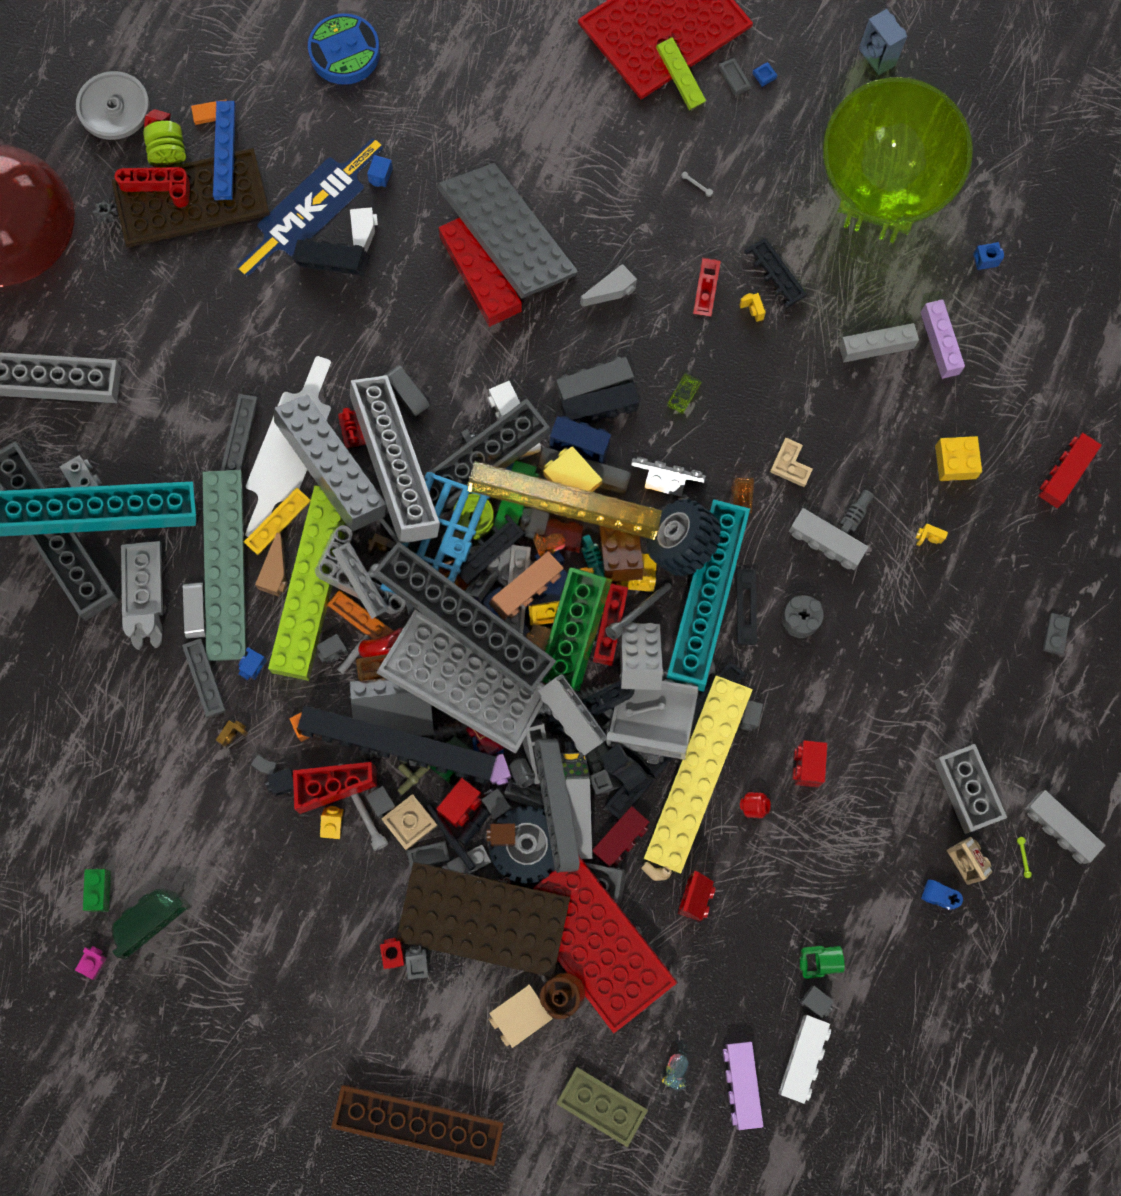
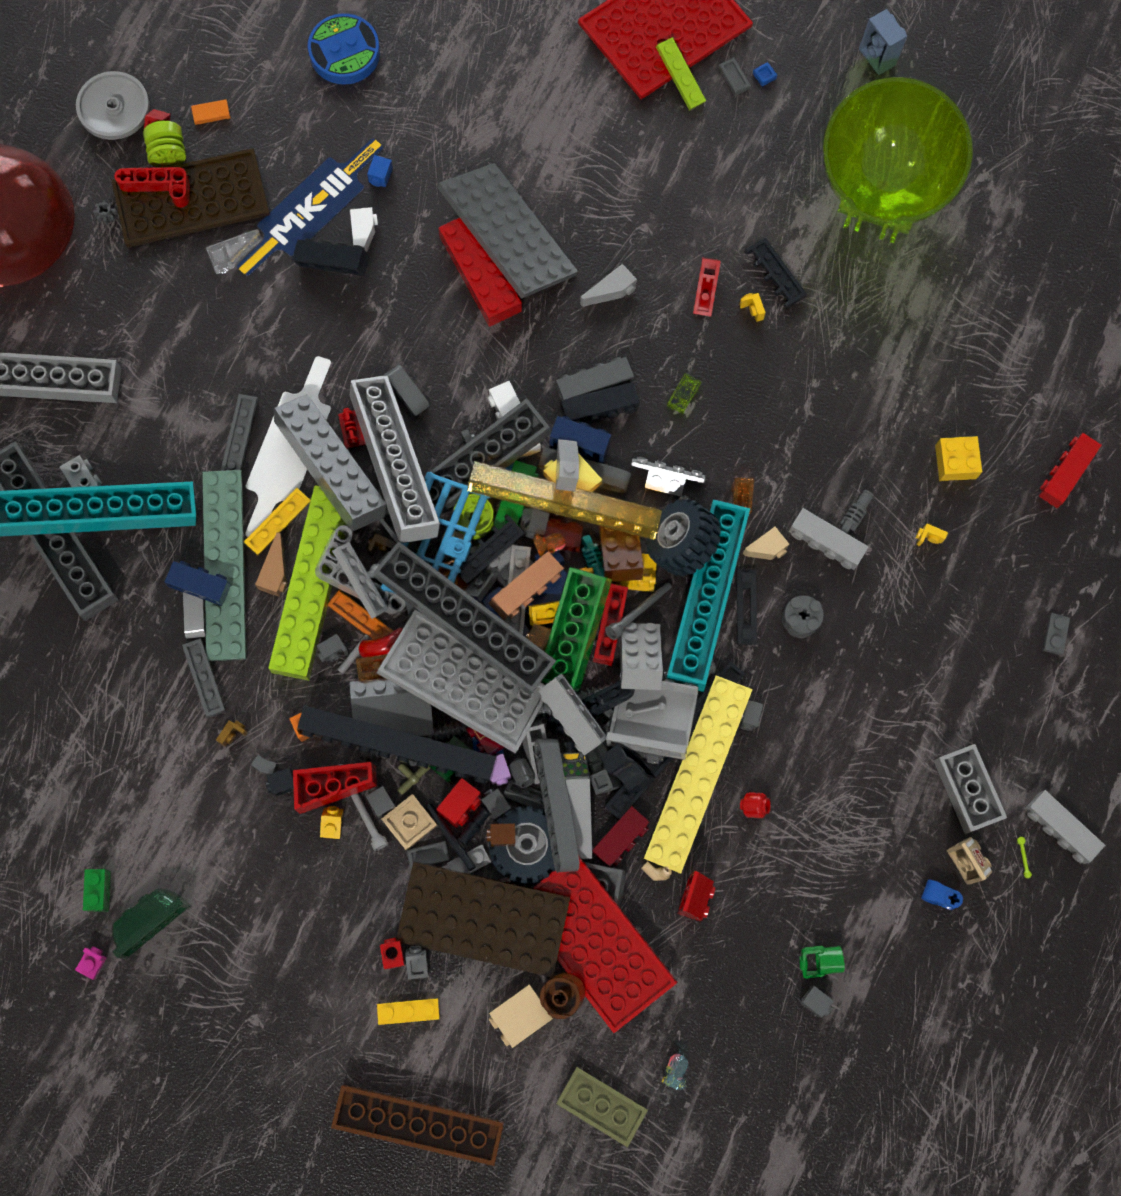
light grey hinge [121,541,163,650] -> none
blue plate [213,101,236,200] -> none
blue brick [238,647,267,680] -> none
light grey hinge [681,172,713,197] -> none
lavender brick [723,1042,763,1130] -> none
tan plate [770,438,812,487] -> none
white brick [778,1015,831,1104] -> none
red piece [792,741,827,787] -> none
light grey brick [839,323,919,363] -> none
lavender brick [921,300,965,379] -> none
blue brick [973,242,1004,270] -> none
none -> dark blue brick [164,561,231,606]
none -> clear slope [206,229,262,274]
none -> yellow plate [377,998,440,1025]
none -> light grey slope [555,439,579,491]
none -> tan slope [743,527,789,560]

